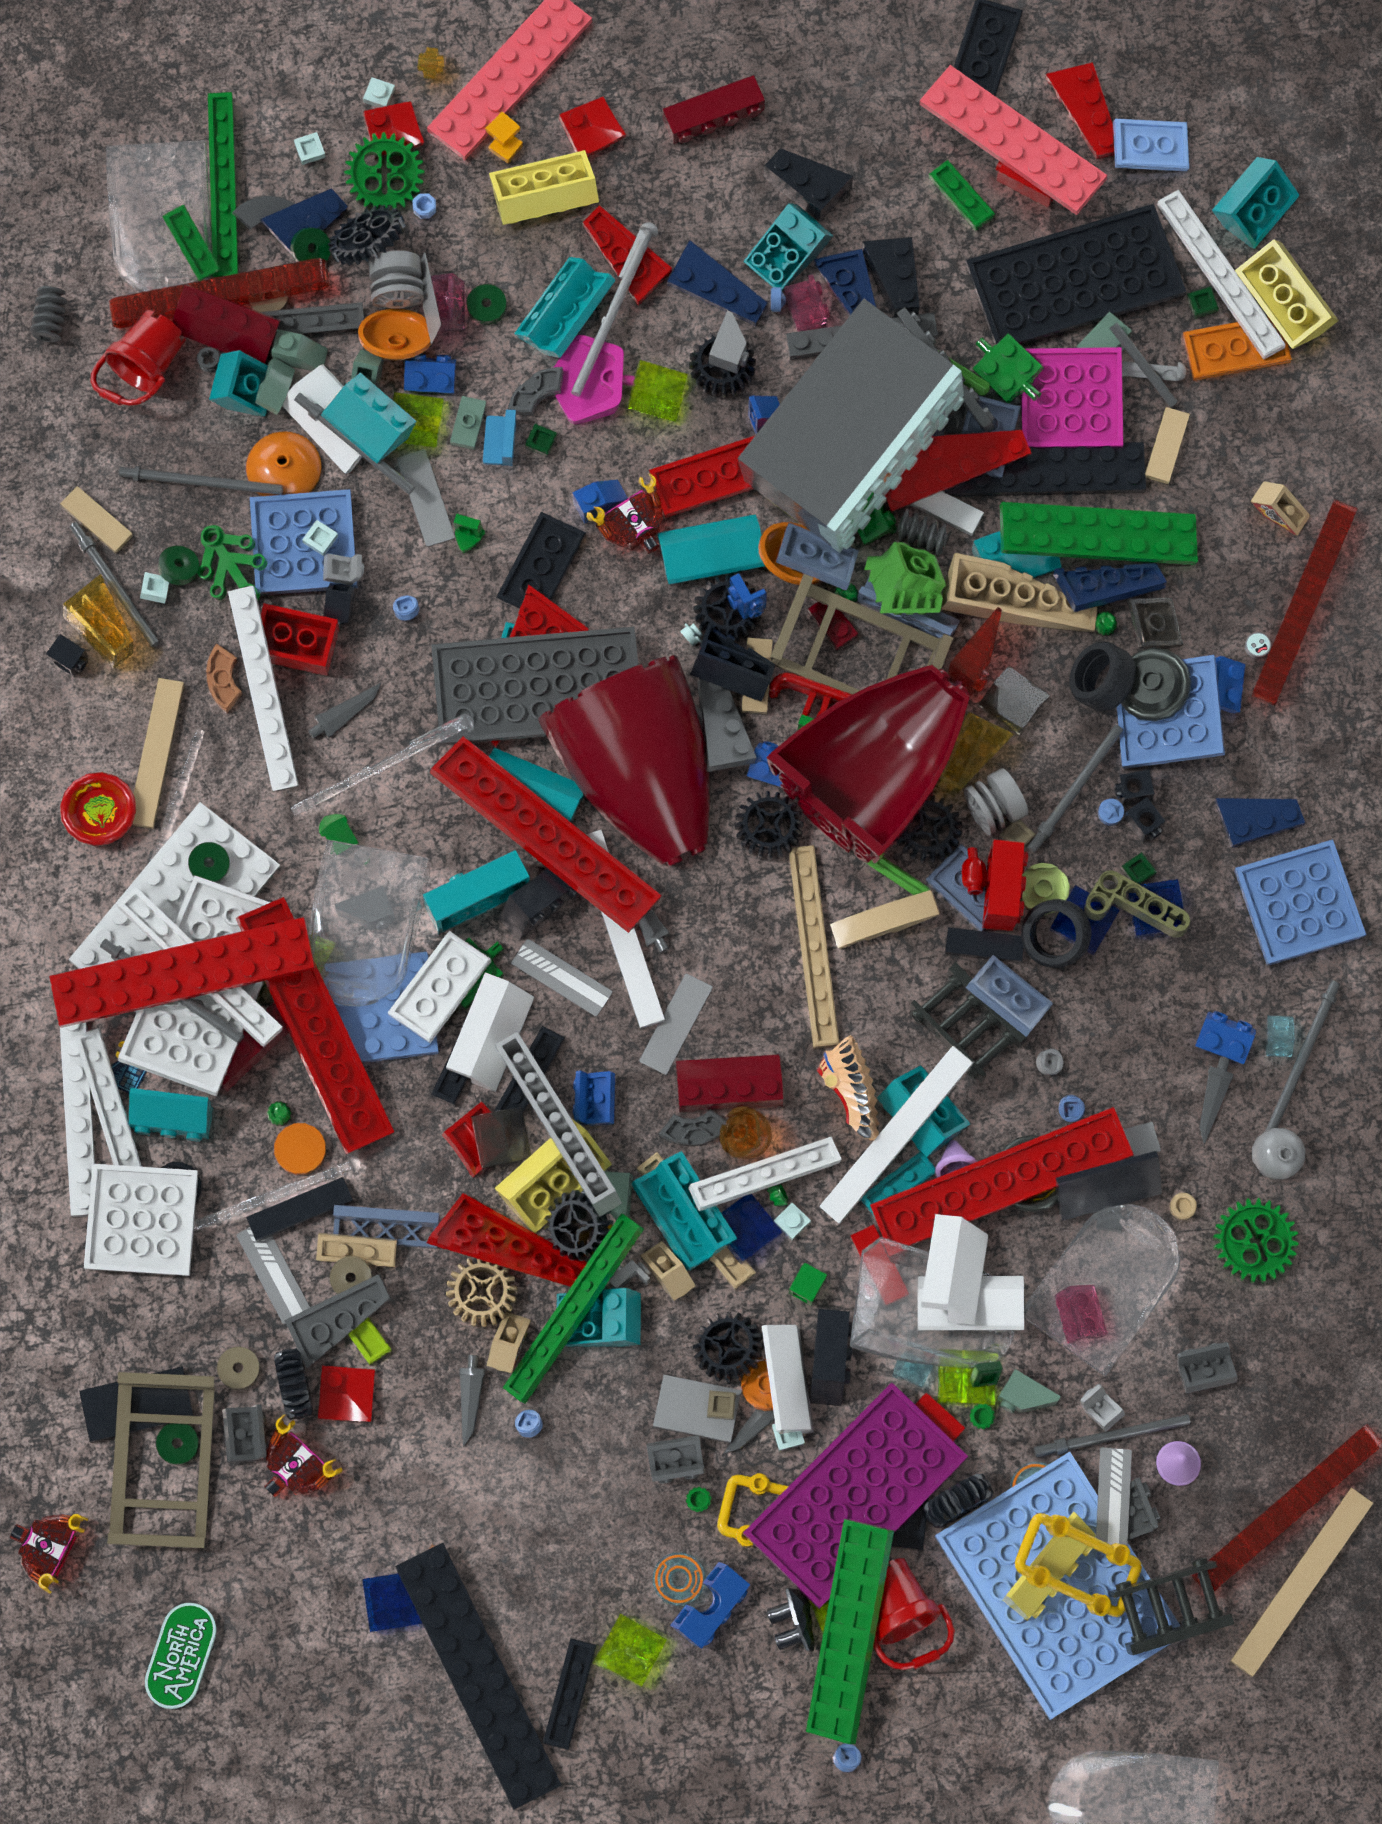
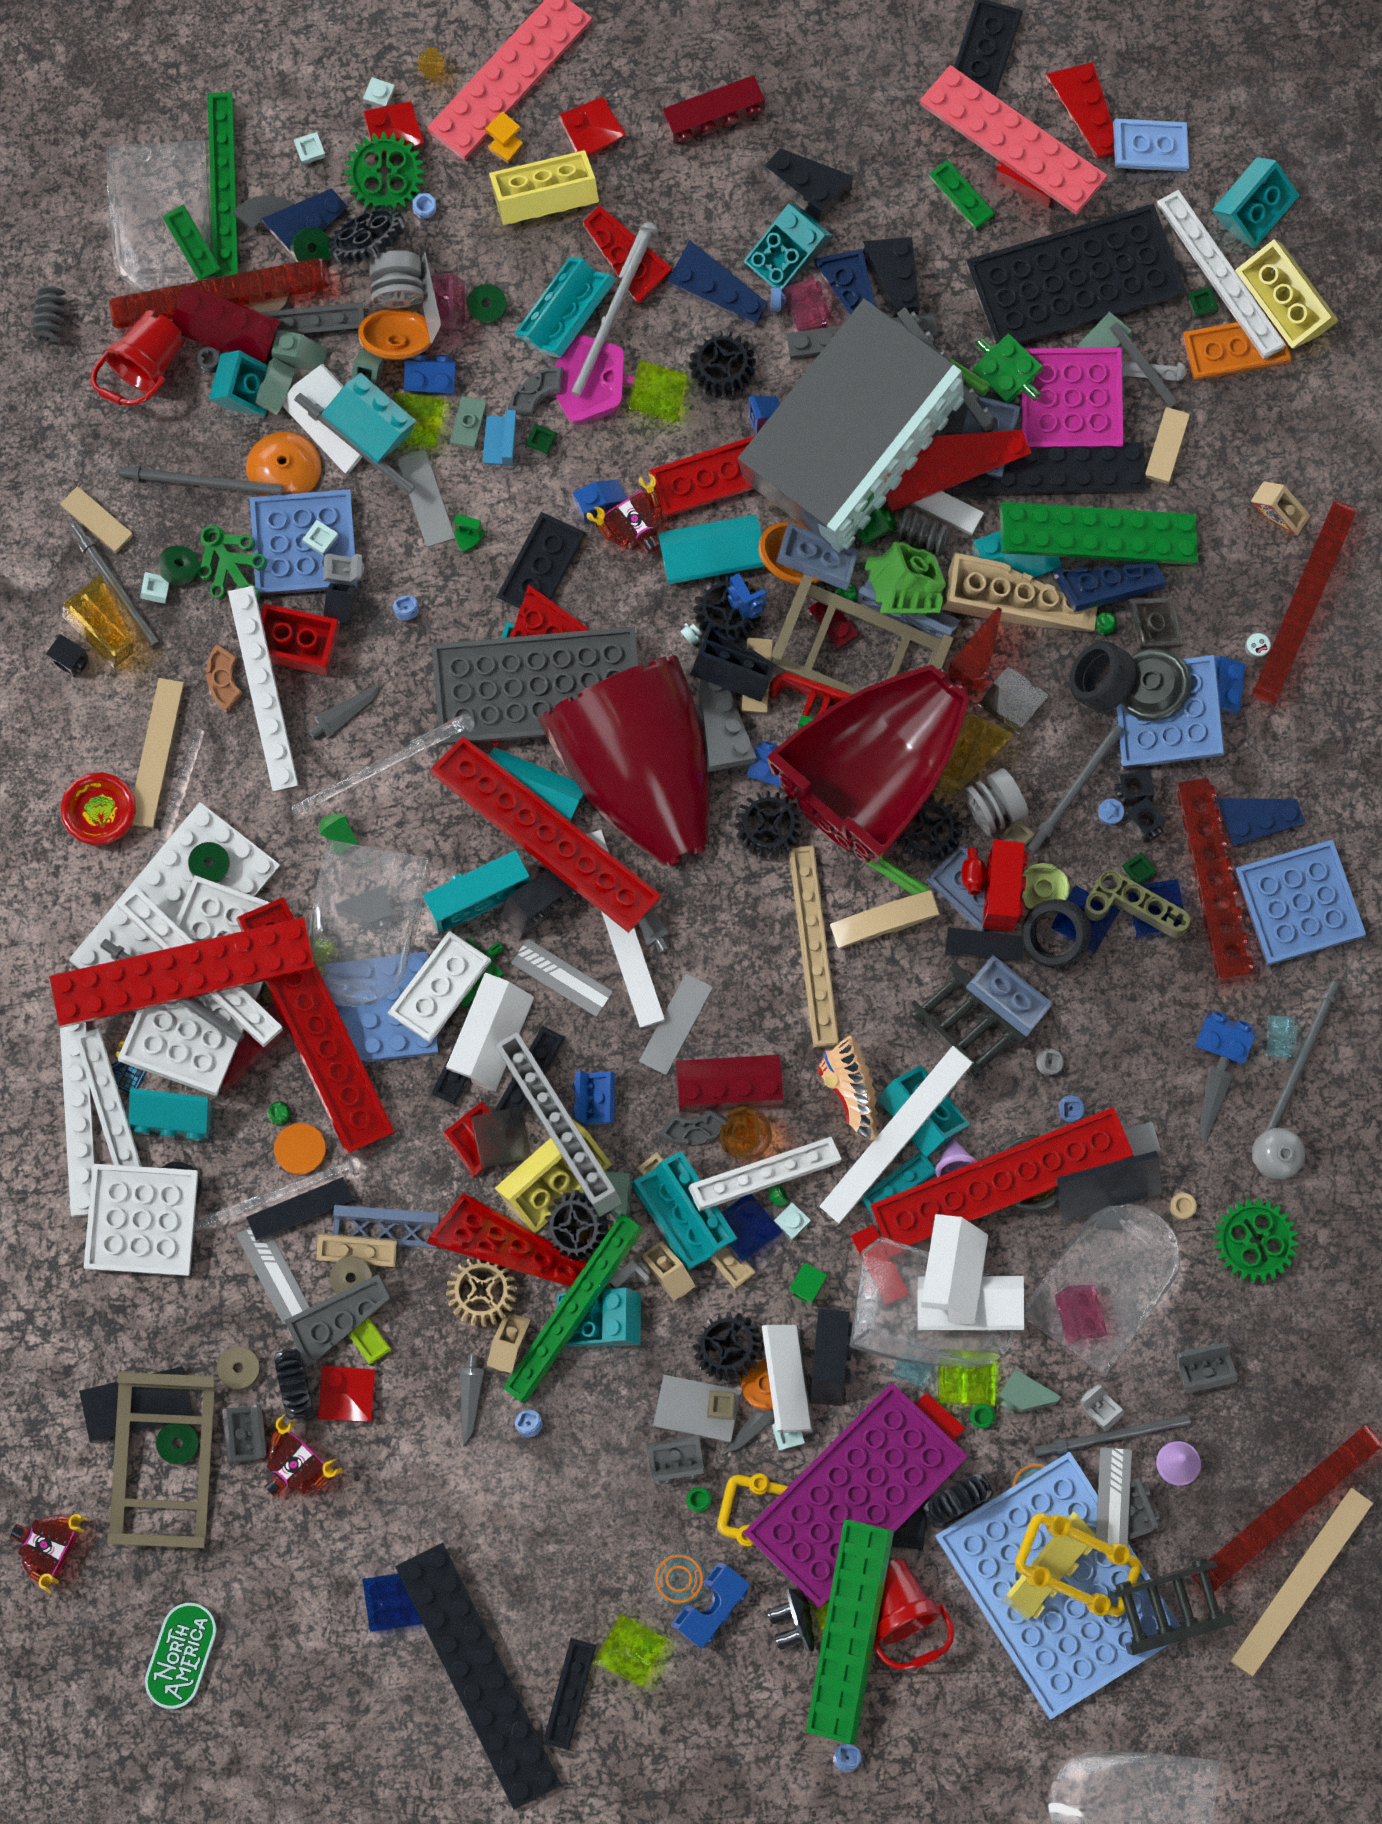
light grey slope [709,311,749,374] -> none
dark green tile [970,1361,1003,1388] -> none
none -> clear red brick [1176,778,1254,985]

